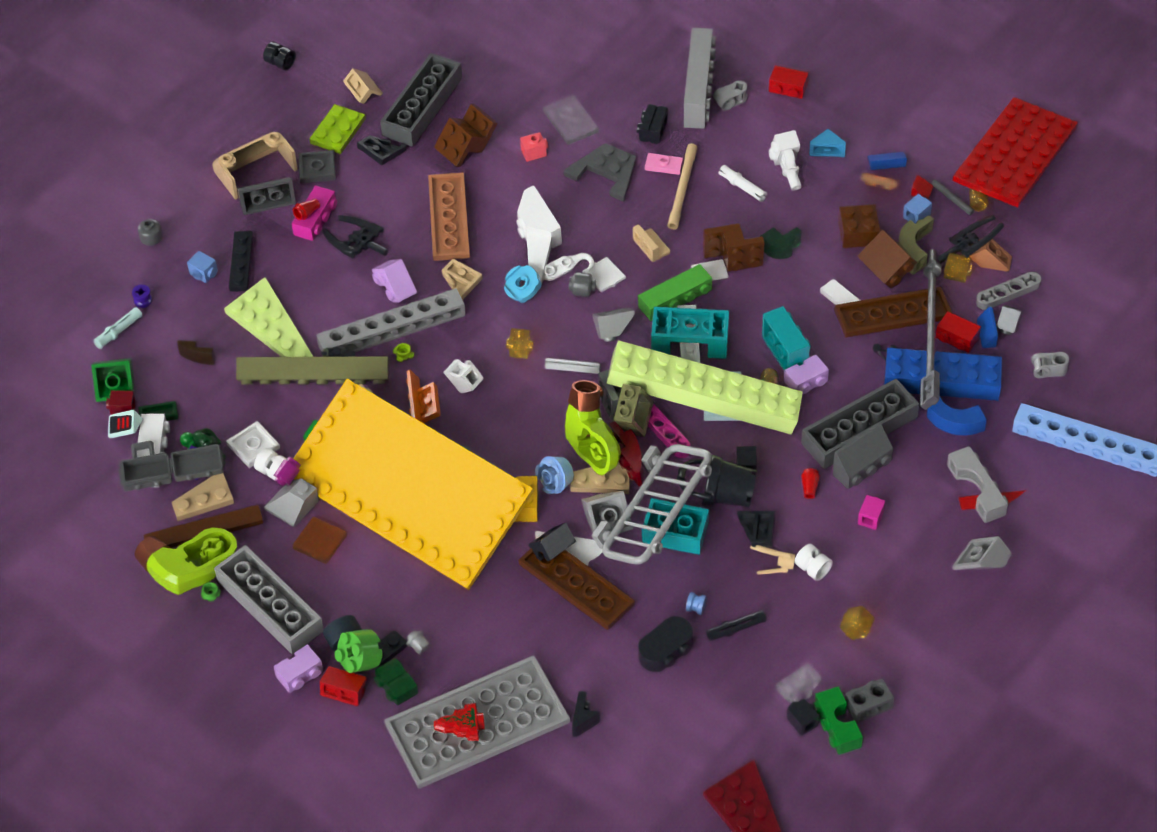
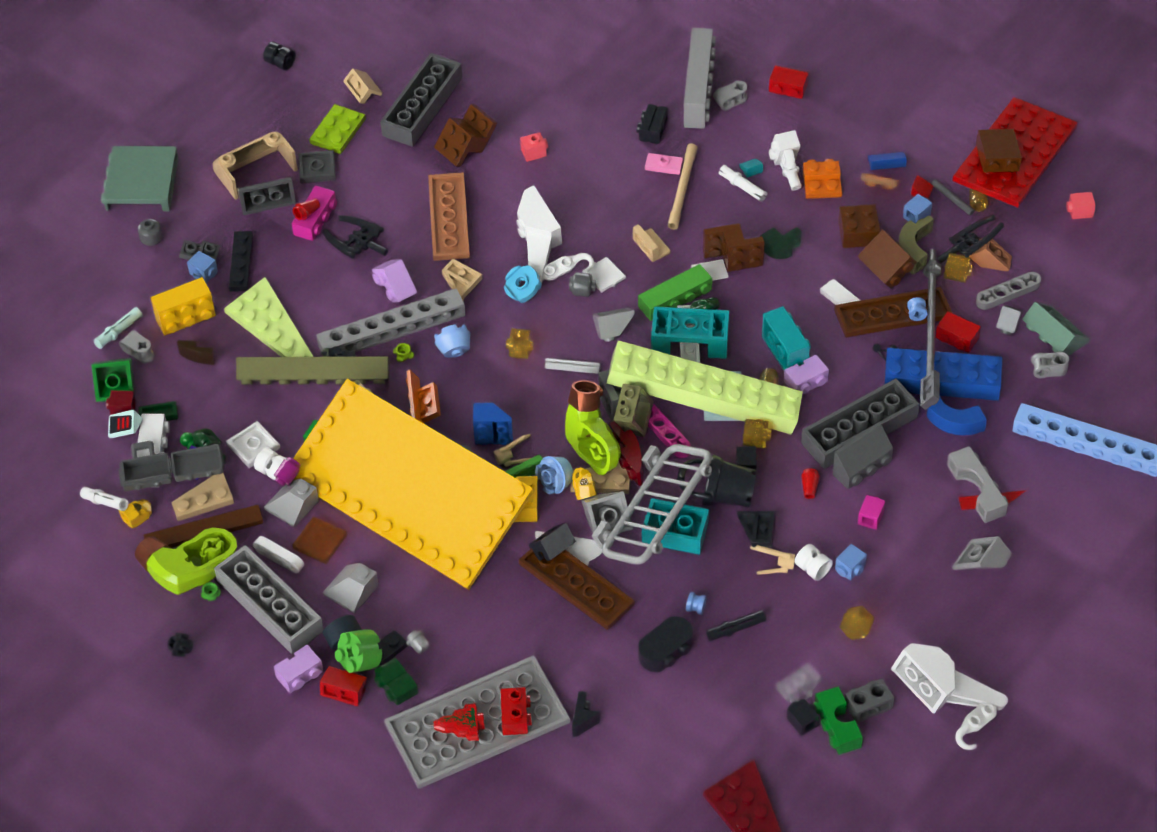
dark purple wheel [132,284,152,308] -> none
black wing [357,135,406,165] -> none
white brick [443,359,484,393] -> none
clear tile [543,95,599,145] -> none
dark grey wing [563,143,636,201] -> none
dark azure slope [809,129,846,157] -> none
blue slope [977,307,998,348] -> none
none -> white pin [80,487,128,511]
none -> sand green panel [101,146,179,211]
none -> light grey piece [119,330,155,364]
none -> yellow rock [119,499,152,528]
none -> yellow brick [150,277,216,336]
none -> black gear [167,632,193,658]
none -> dark grey slope [179,240,220,260]
none -> white beam [253,536,305,574]
none -> light grey slope [322,563,379,614]
none -> light blue cone [434,324,470,358]
none -> blue slope [473,403,513,445]
none -> tan plant [493,434,531,467]
none -> red brick [501,687,532,735]
none -> bright green tile [506,454,543,478]
none -> yellow rock [572,467,597,500]
none -> dark green piece [690,297,720,310]
none -> teal slope [739,159,763,178]
none -> clear yellow brick [743,419,772,448]
none -> orange plate [803,159,842,199]
none -> medium blue brick [835,544,867,581]
none -> white slope [891,643,1008,750]
none -> medium blue wheel [907,297,928,321]
none -> reddish brown brick [976,129,1022,172]
none -> sand green slope [1022,302,1091,355]
none -> coral brick [1066,192,1096,219]

